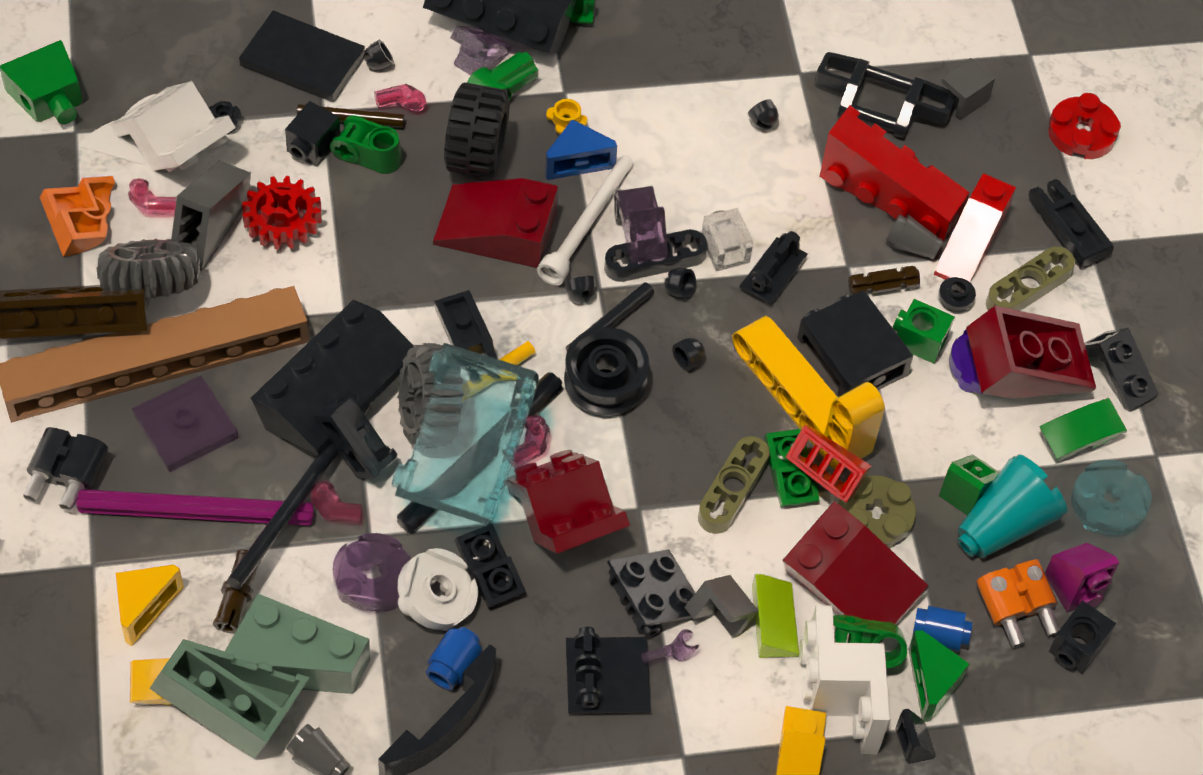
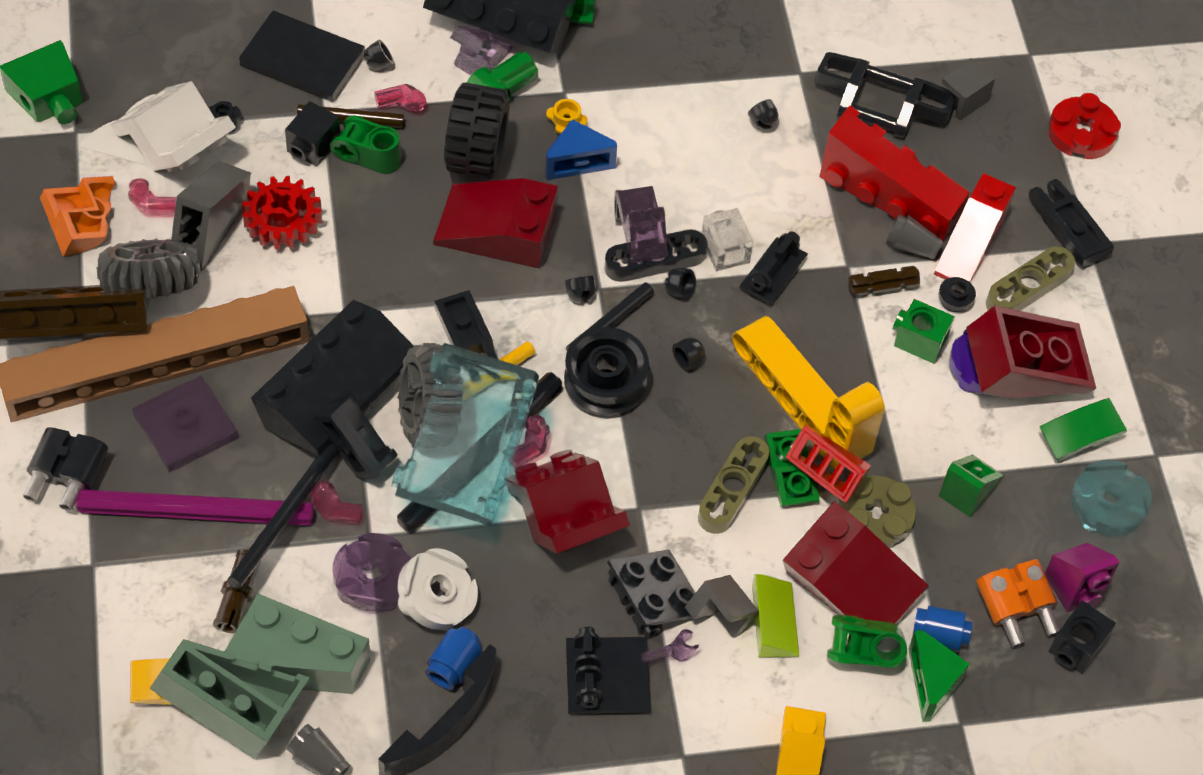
yellow slope [116,564,184,646] -> none
black slope [455,523,526,608] -> none
white piece [537,155,633,286] -> none
black panel [797,290,913,397] -> none
white bracket [800,605,890,755] -> none
black slope [895,709,936,764] -> none
teal cone [957,454,1068,558] -> none
black bracket [1084,327,1158,410] -> none

